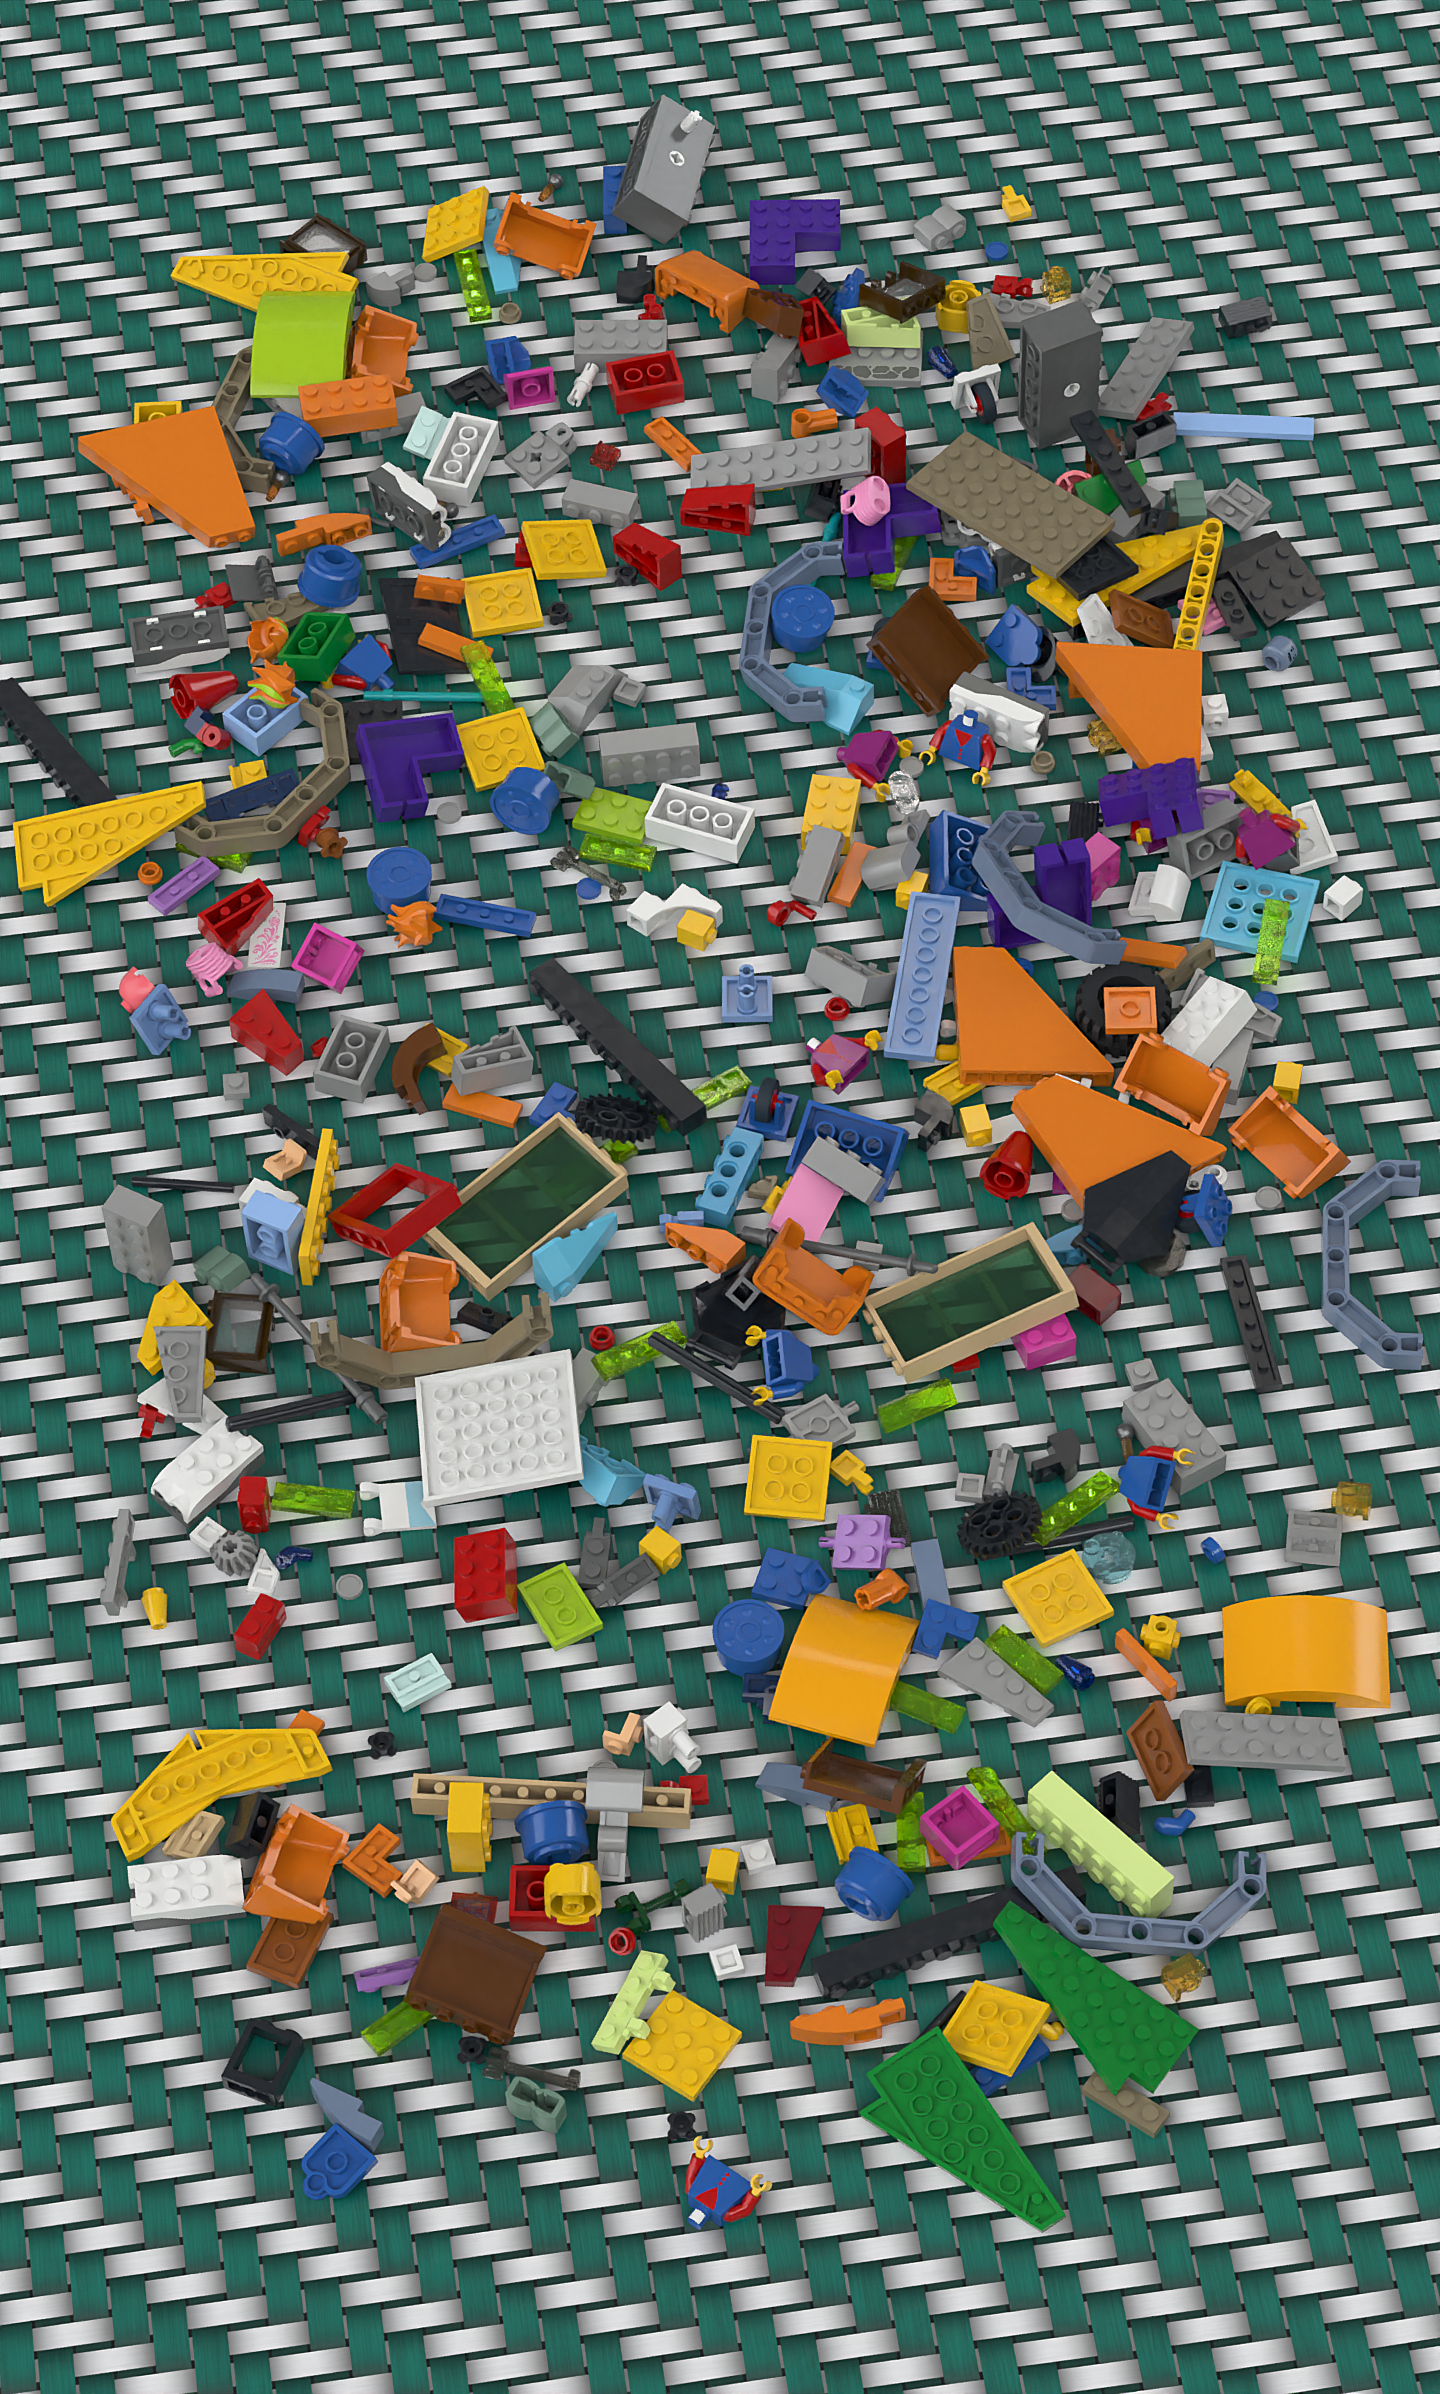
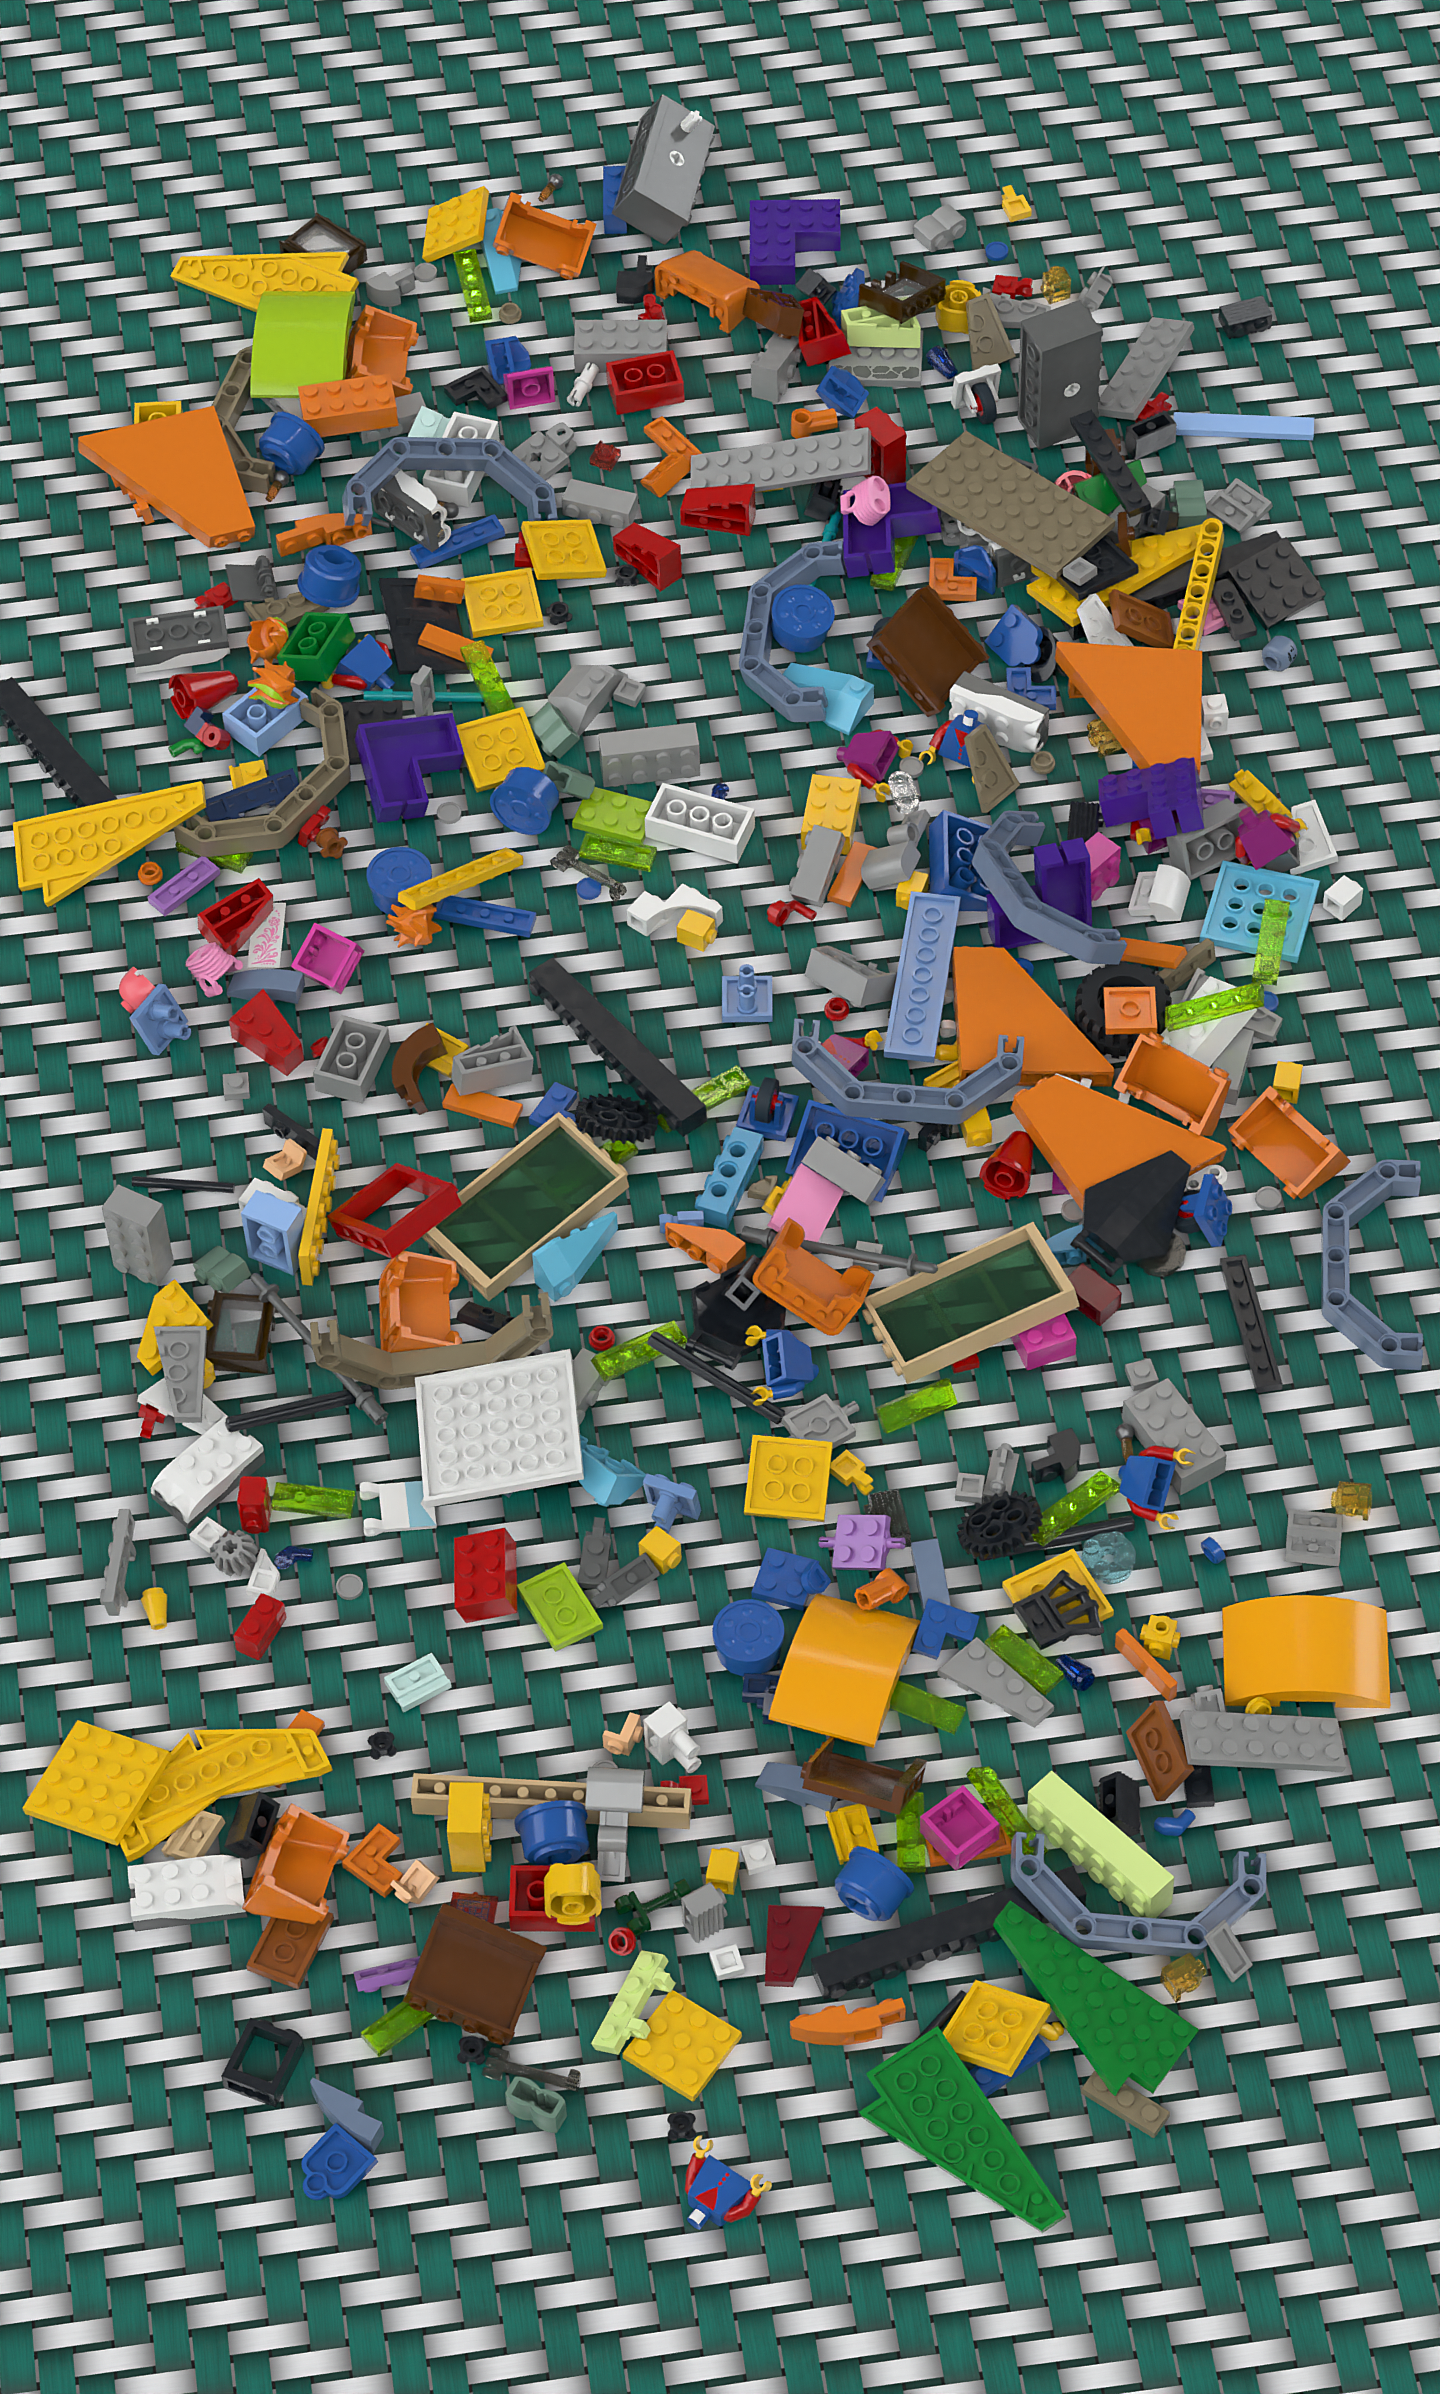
none -> yellow plate [22,1720,172,1846]
none -> sand blue piece [342,437,558,526]
none -> yellow plate [398,847,523,910]
none -> light grey hinge [411,665,436,717]
none -> orange slope [640,452,691,498]
none -> sand blue piece [791,1019,1024,1125]
none -> dark tan wing [964,724,1020,813]
none -> black plate [1013,1570,1104,1651]
none -> light grey plate [1063,557,1097,586]
none -> reddish brown plate [1117,511,1135,557]
none -> clear neon green plate [1165,981,1264,1032]
none -> light grey bracket [1190,1685,1226,1712]
none -> light grey tile [1204,1920,1253,1982]

